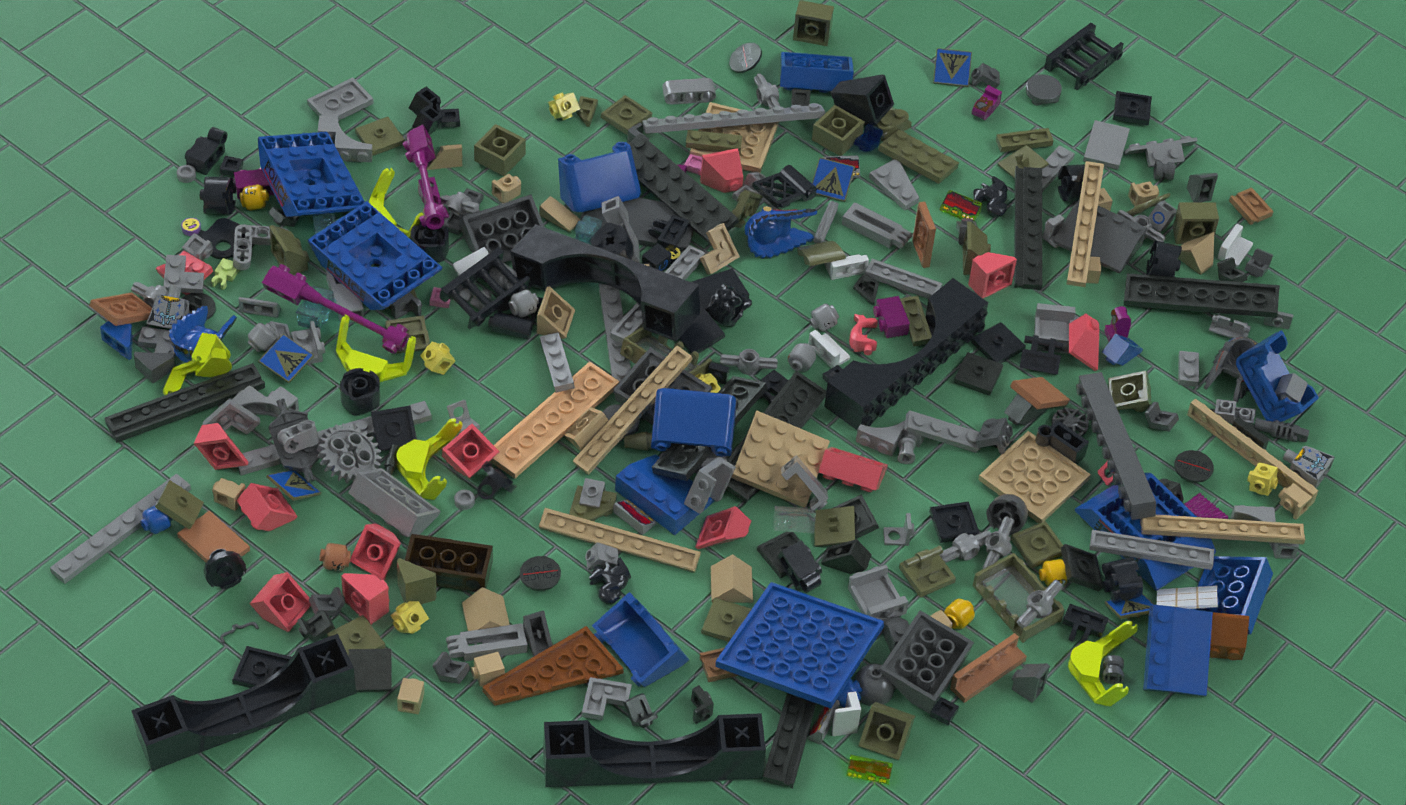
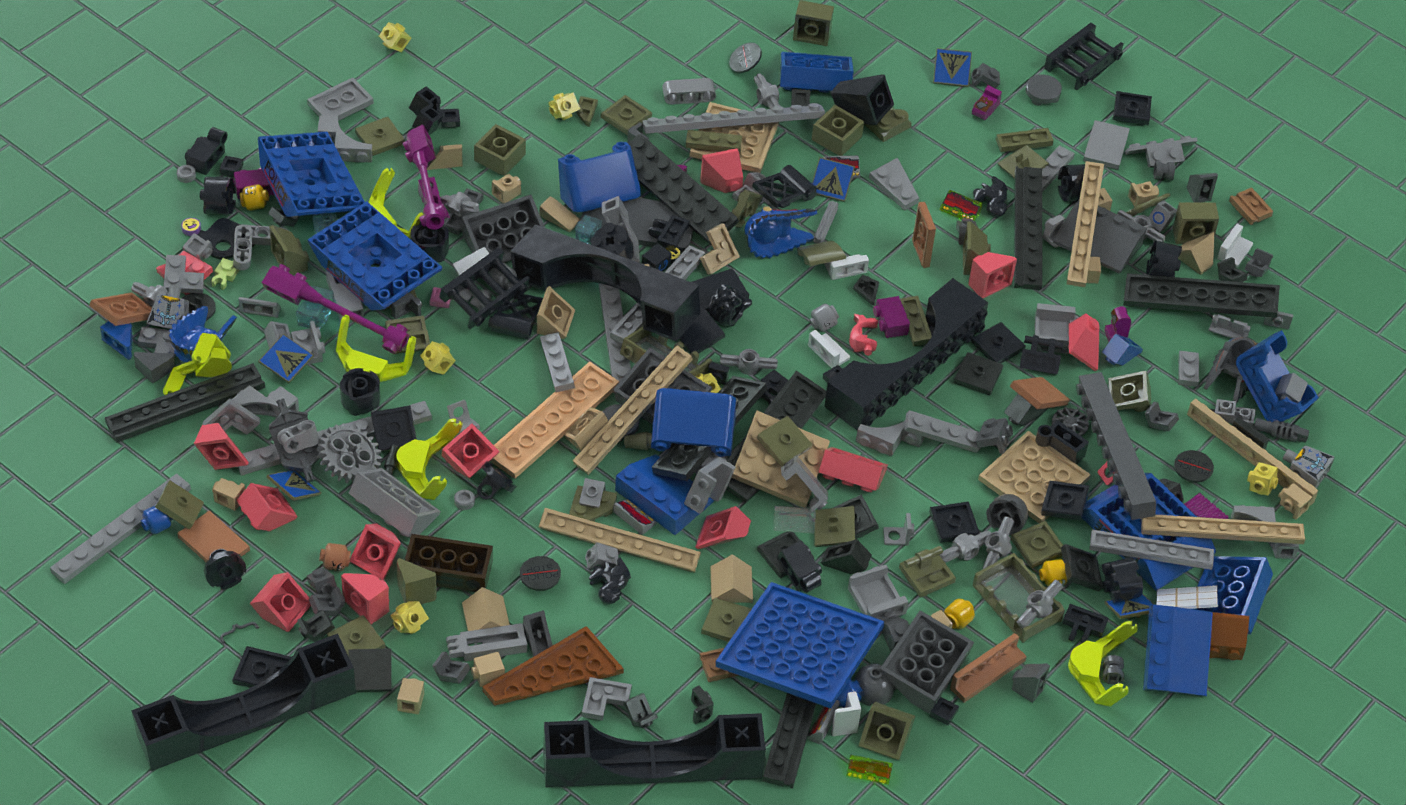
light grey head [248,323,277,352] -> none
light grey head [509,290,539,318] -> none
blue windscreen [592,592,689,687] -> none
bright pink tile [684,154,702,175] -> none
light grey head [788,343,816,372] -> none
light grey hinge [842,202,912,248] -> none
clear blue bracket [854,124,883,152] -> none
light grey plate [865,259,943,298] -> none
olive plate [878,130,959,184] -> none
light grey bush [898,438,916,464] -> none
none -> dark grey bracket [306,568,337,595]
none -> light yellow brick [379,22,411,52]
none -> olive plate [757,416,813,467]
none -> black plate [1041,481,1090,520]

